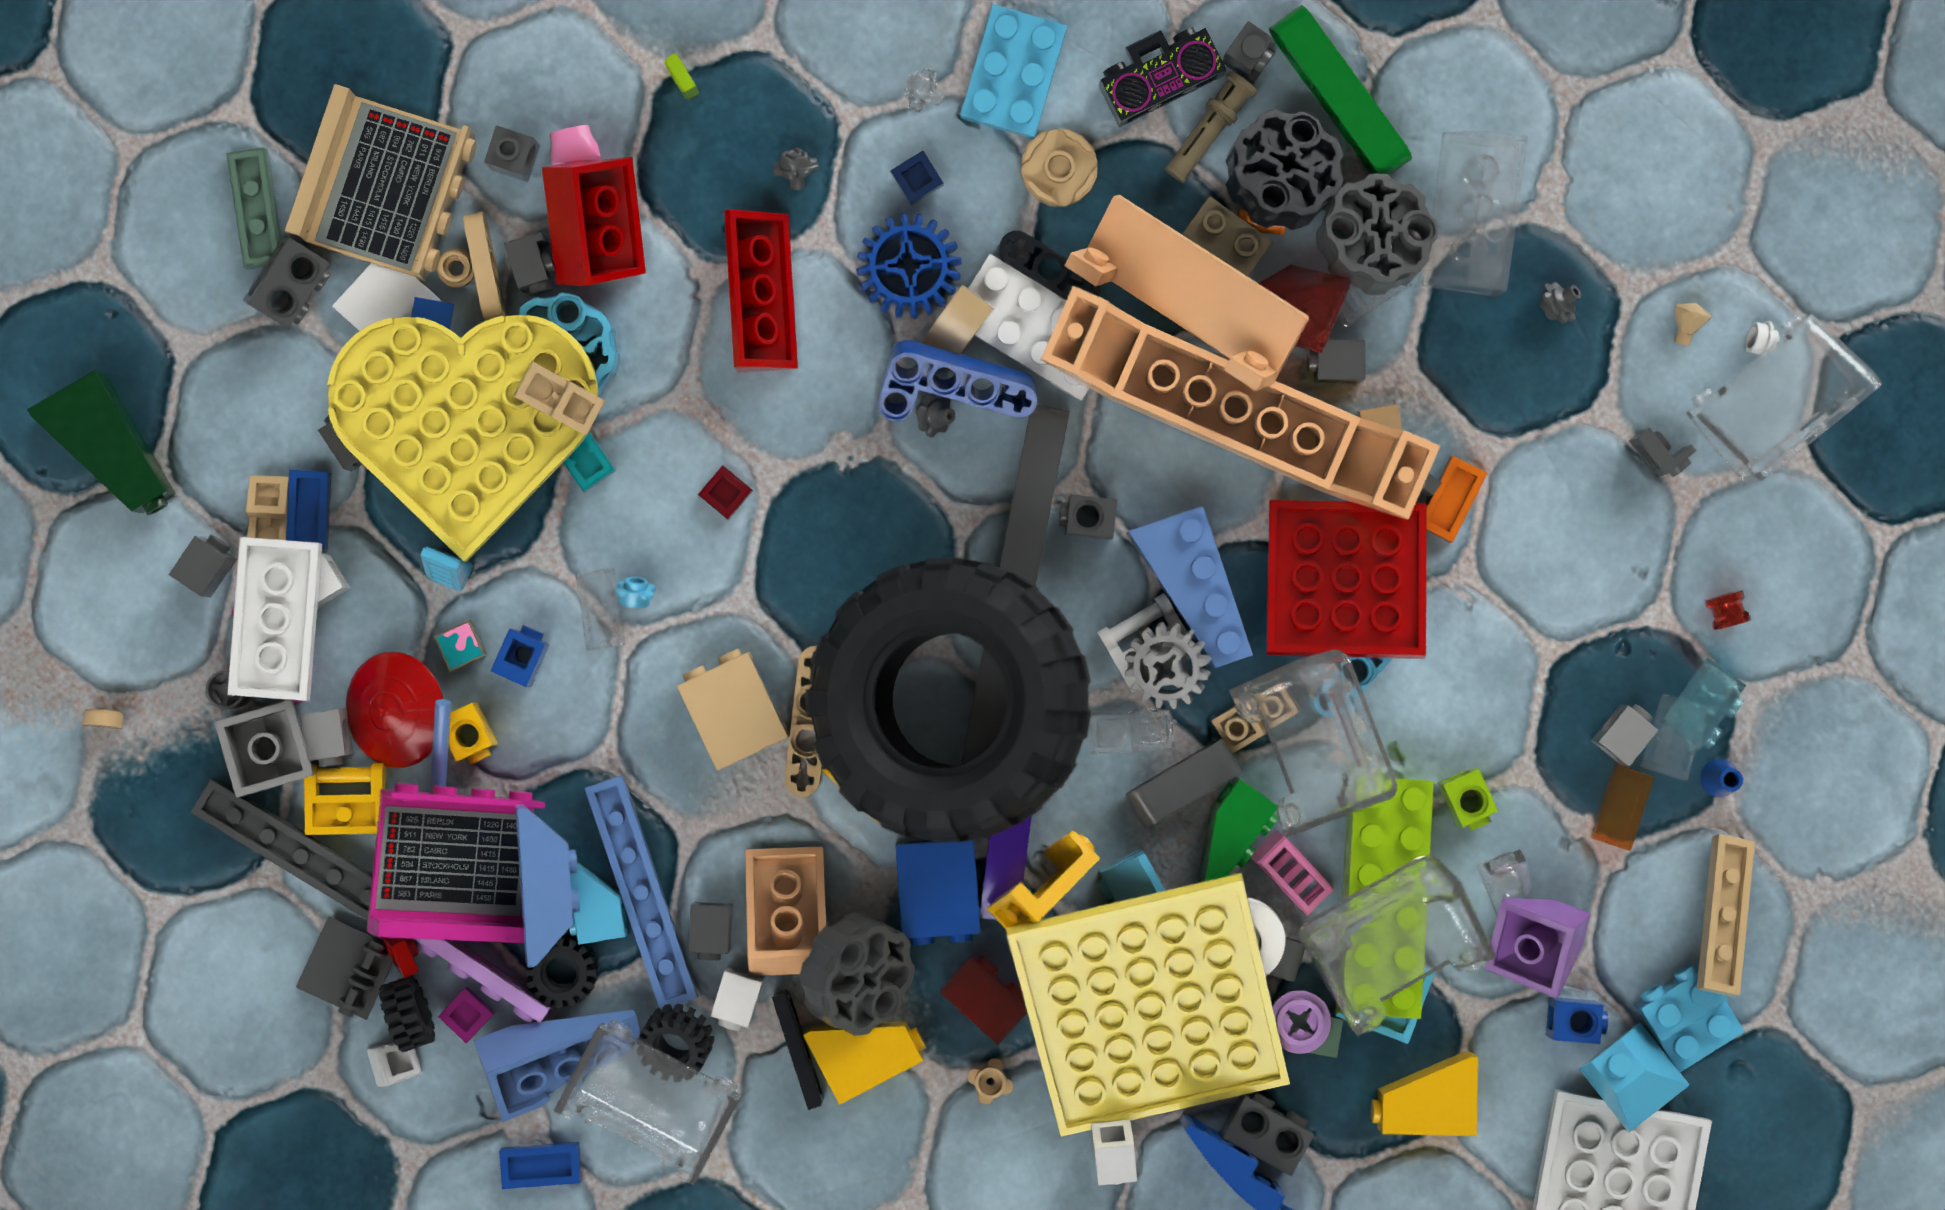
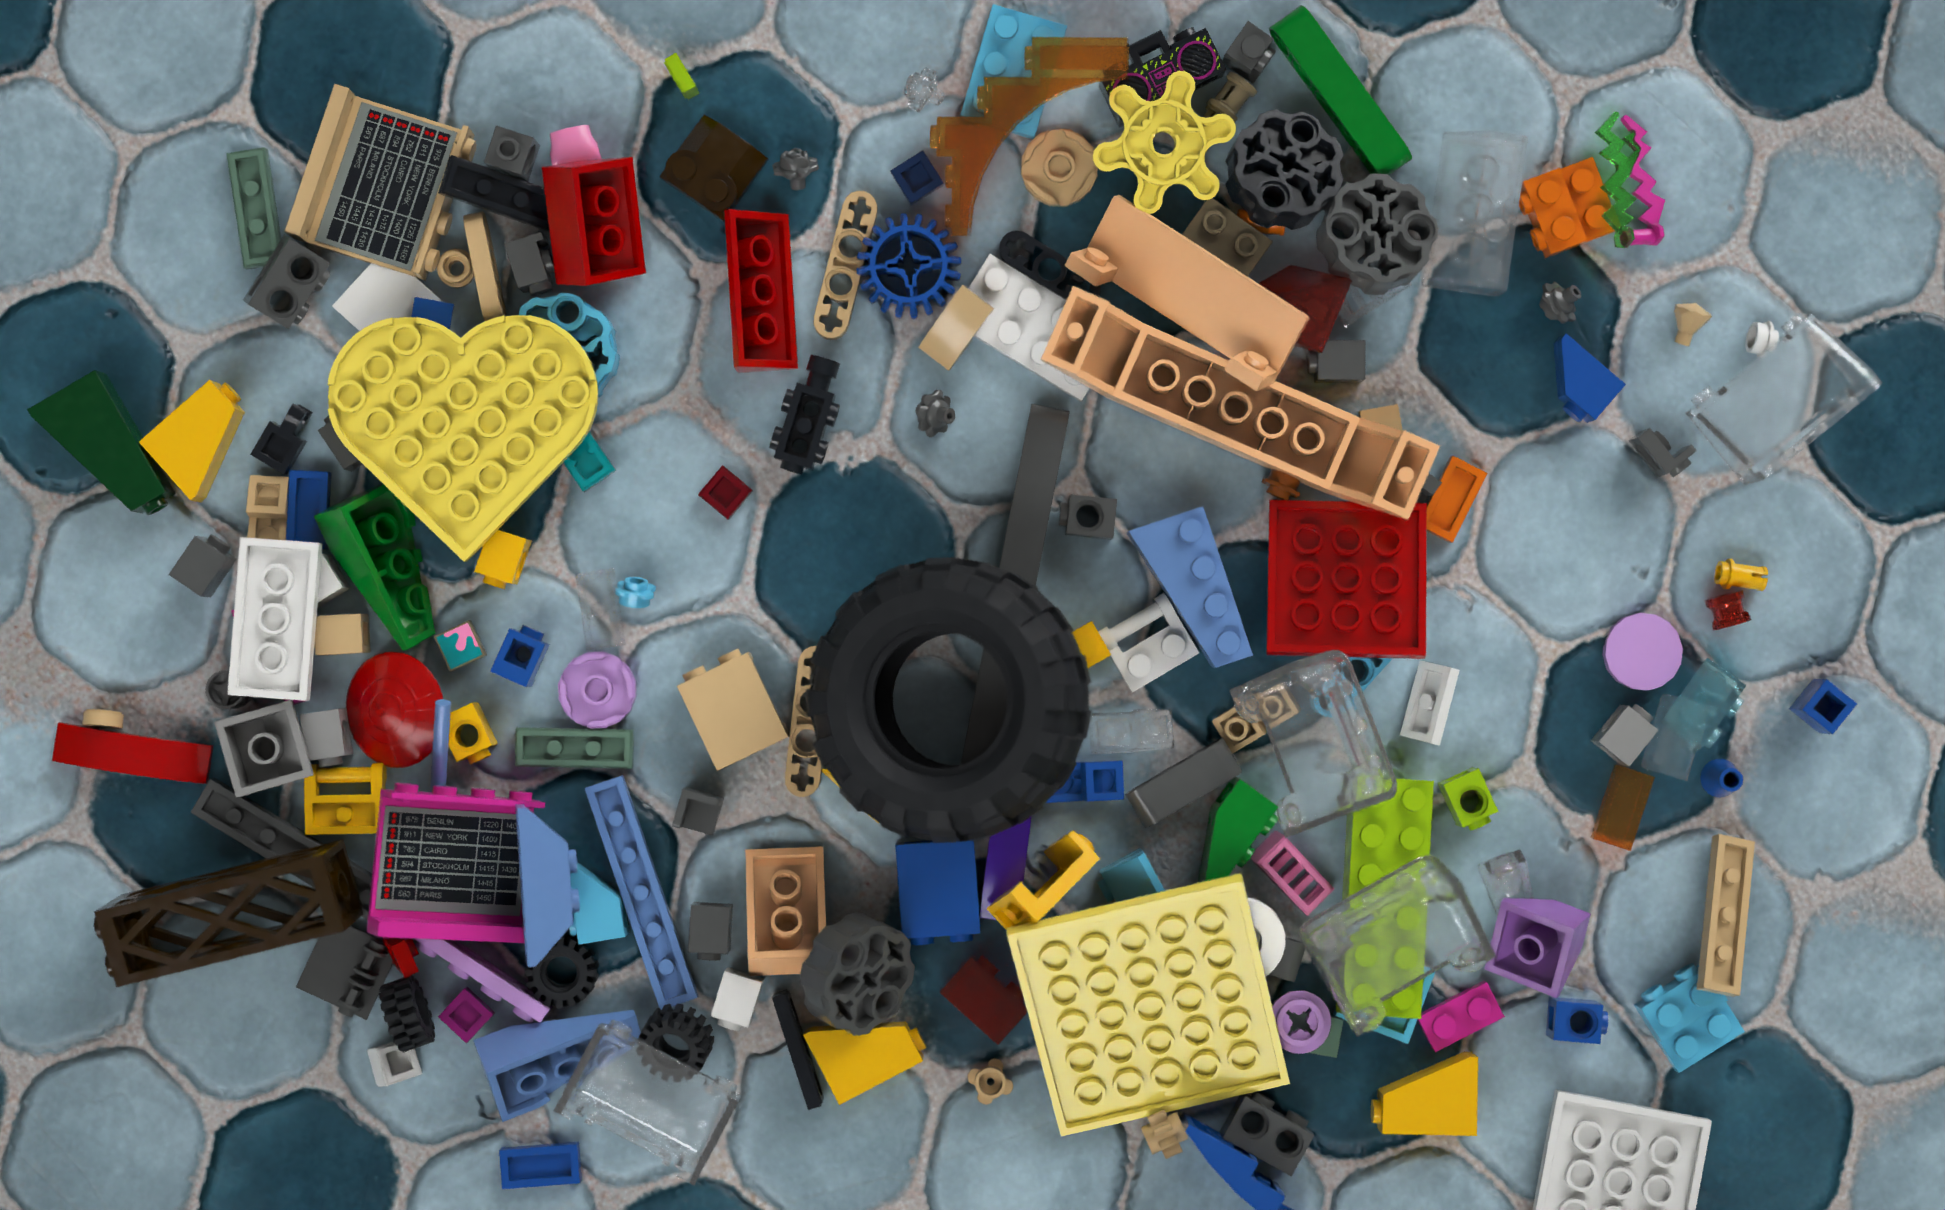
medium azure slope [420,547,474,591] -> none
tan slope [513,361,605,435] -> none
blue beam [878,340,1038,421] -> none
white brick [1091,1119,1137,1186] -> none
light grey gear [1125,622,1211,709] -> none
medium azure slope [1579,1022,1689,1132] -> none
none -> red slope [52,722,214,784]
none -> dark brown piece [94,839,364,988]
none -> yellow slope [139,380,245,503]
none -> black plate [250,403,313,475]
none -> green wedge [314,483,436,651]
none -> tan brick [314,613,371,655]
none -> black tile [438,155,550,232]
none -> yellow brick [474,530,532,589]
none -> sand green tile [515,727,634,769]
none -> lavender tile [558,652,637,729]
none -> dark brown slope [659,115,768,223]
none -> dark grey panel [672,787,724,835]
none -> black brick [769,355,840,475]
none -> tan beam [813,191,878,340]
none -> clear orange arch [930,37,1129,236]
none -> blue slope [1046,760,1124,803]
none -> yellow brick [1072,621,1111,668]
none -> light yellow plate [1093,71,1236,214]
none -> tan gear [1141,1110,1188,1159]
none -> dark orange plate [1262,469,1301,501]
none -> white plate [1400,660,1460,746]
none -> dark pink plate [1418,980,1505,1052]
none -> orange plate [1516,157,1621,258]
none -> blue slope [1554,333,1626,423]
none -> piece [1595,112,1665,248]
none -> lavender tile [1602,613,1683,691]
none -> yellow pin [1714,559,1768,591]
none -> blue brick [1789,679,1857,735]

